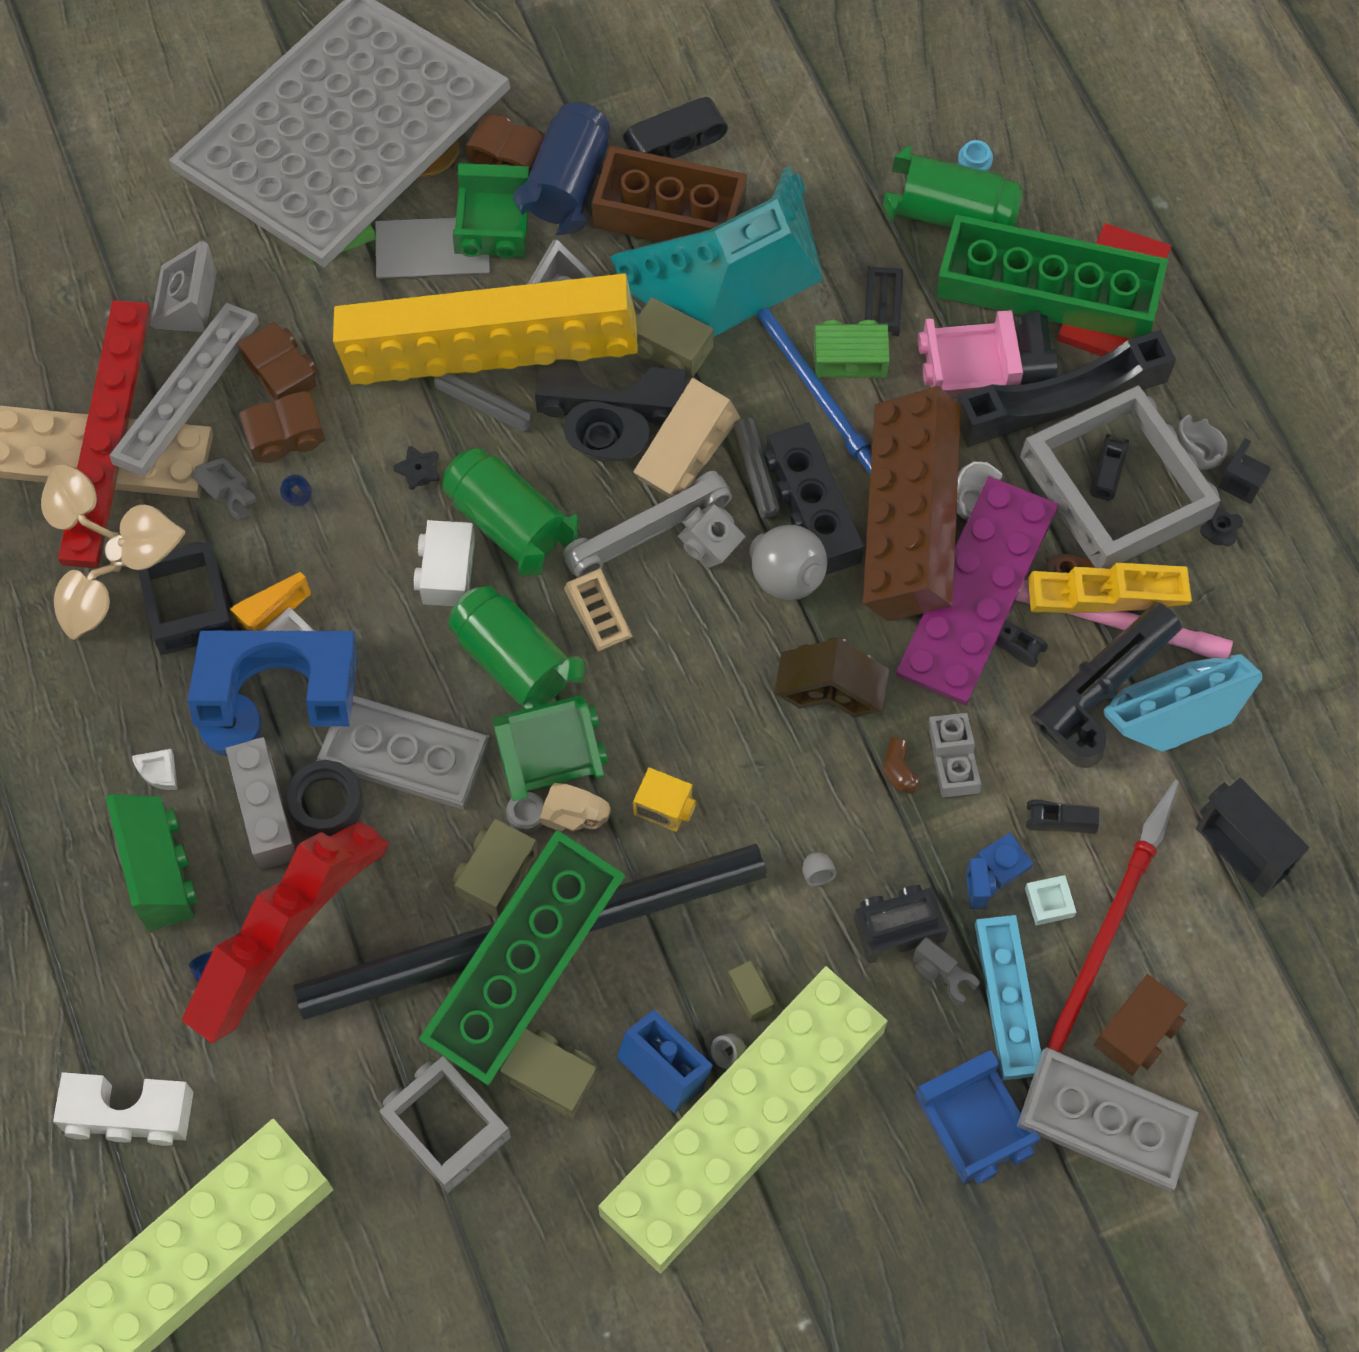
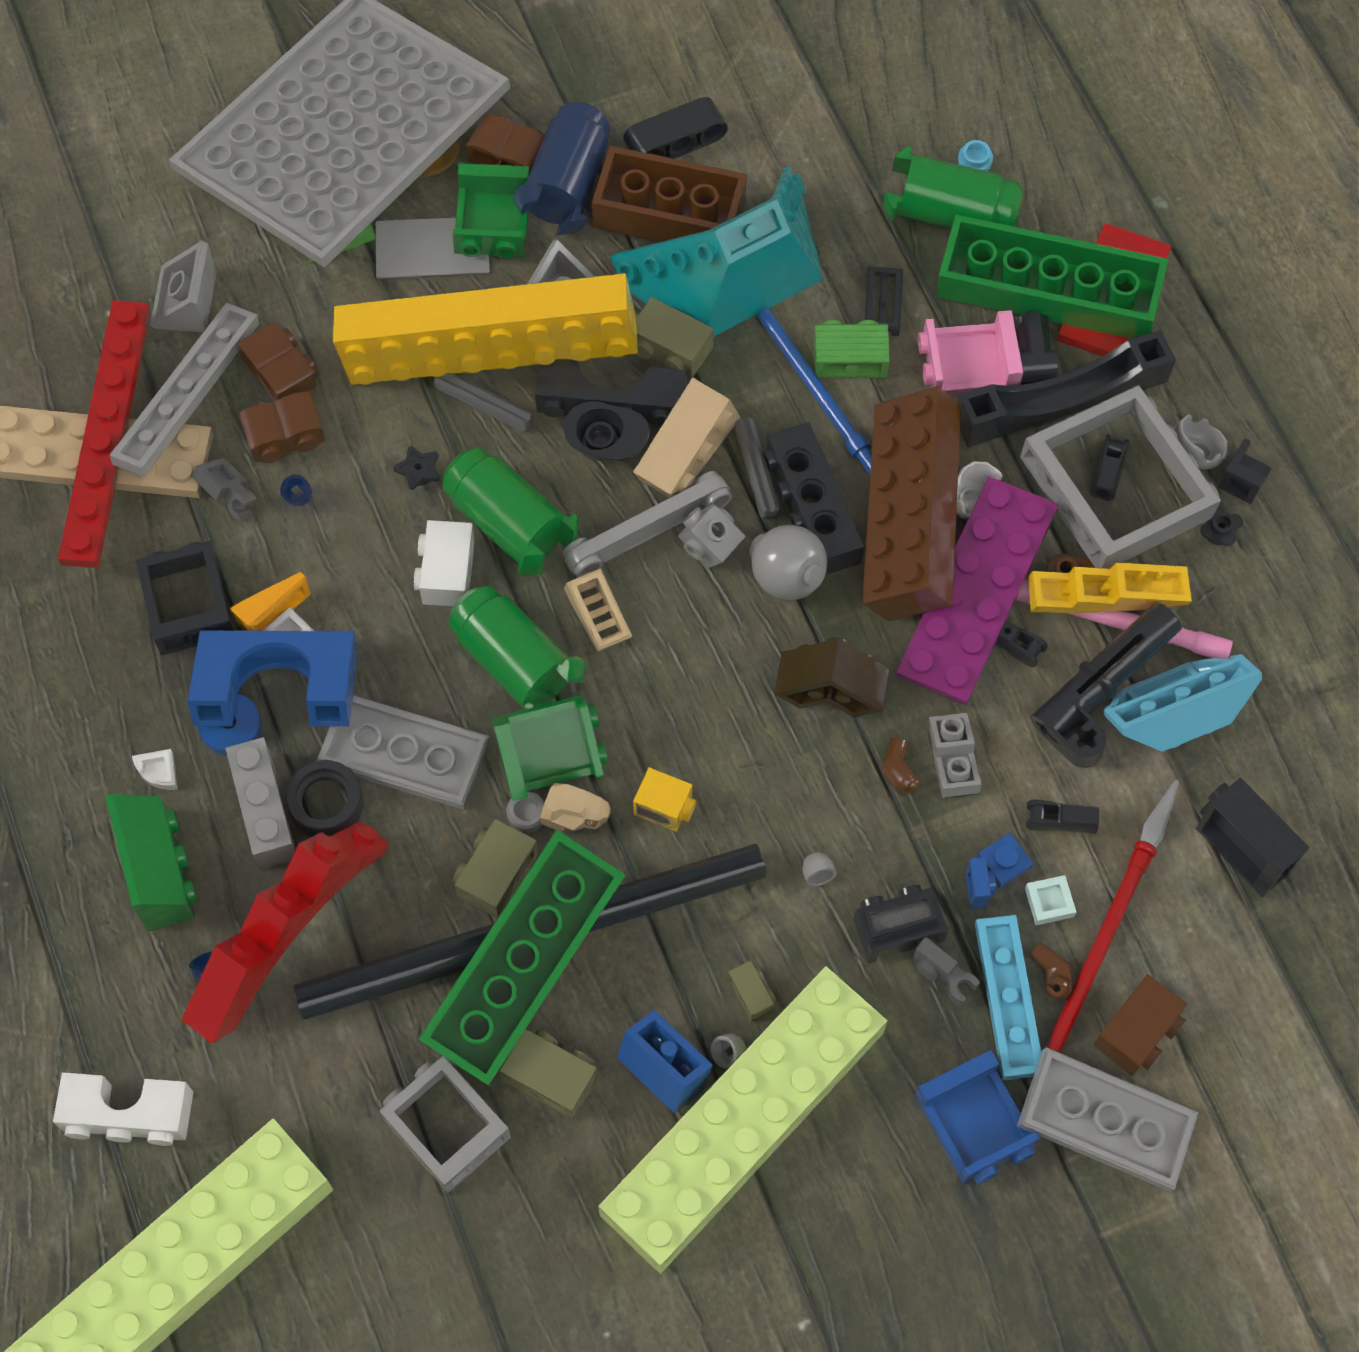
tan plant [41,465,185,640] -> none
none -> reddish brown arm [1029,942,1073,999]

